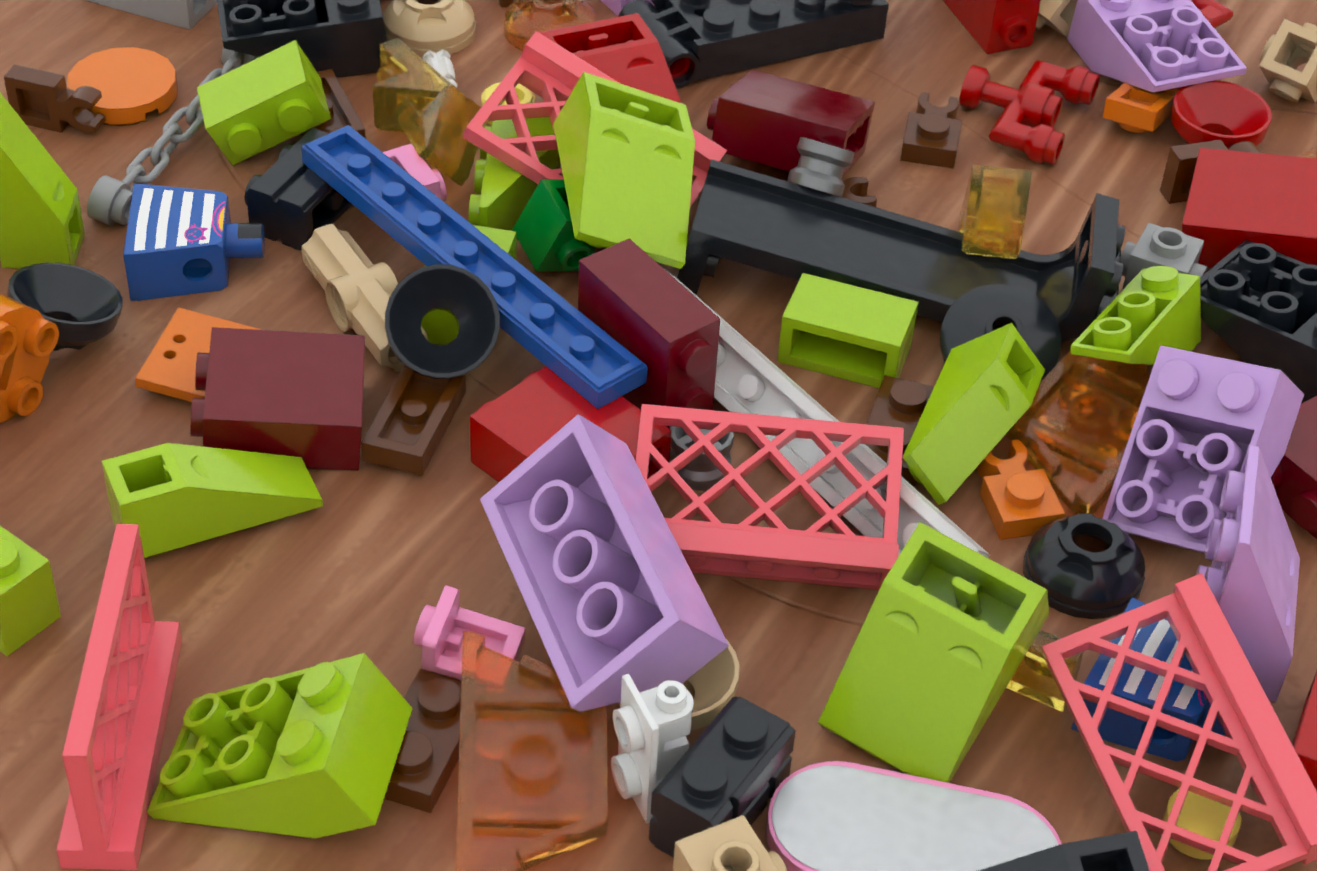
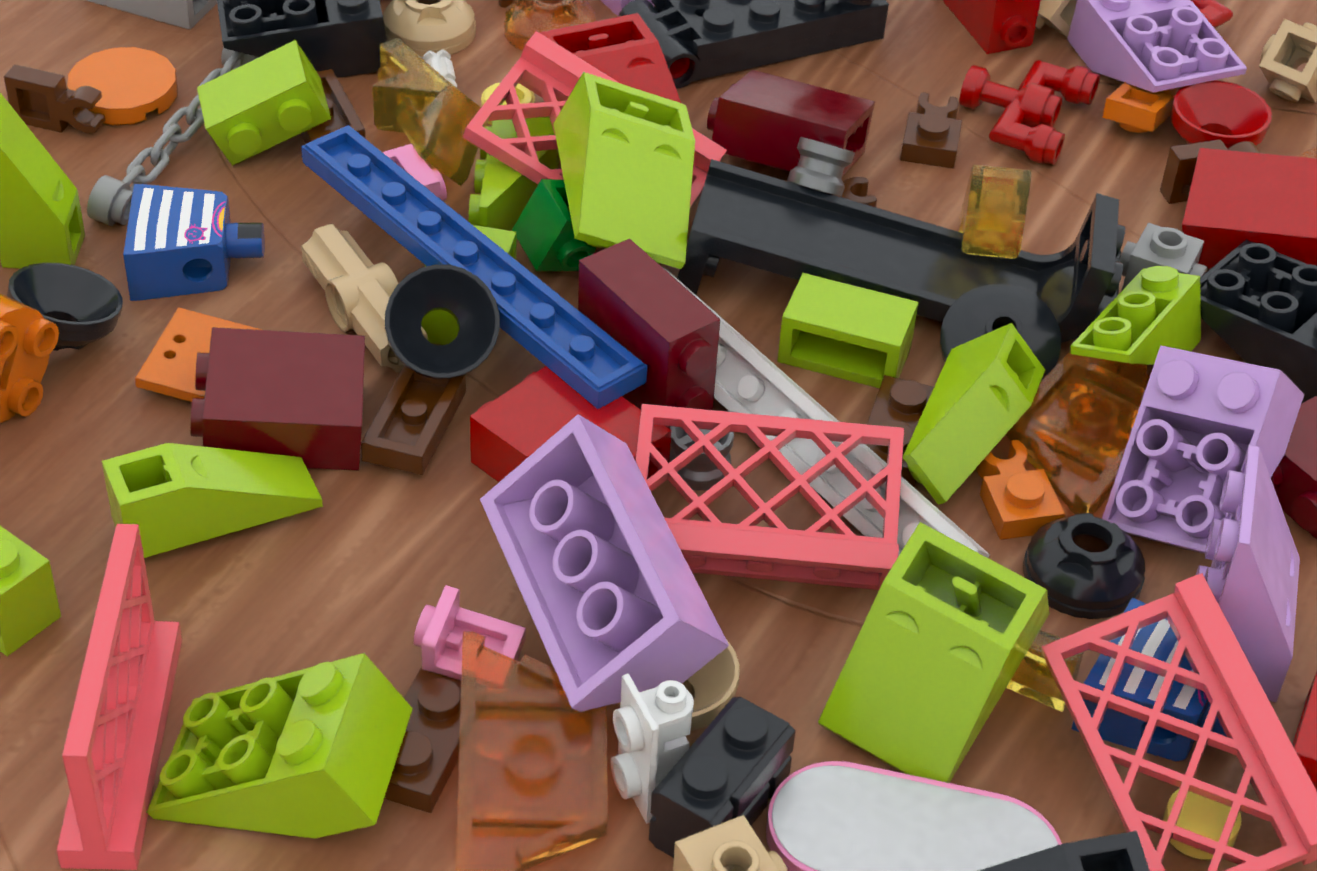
black brick [244,128,352,251] -> none

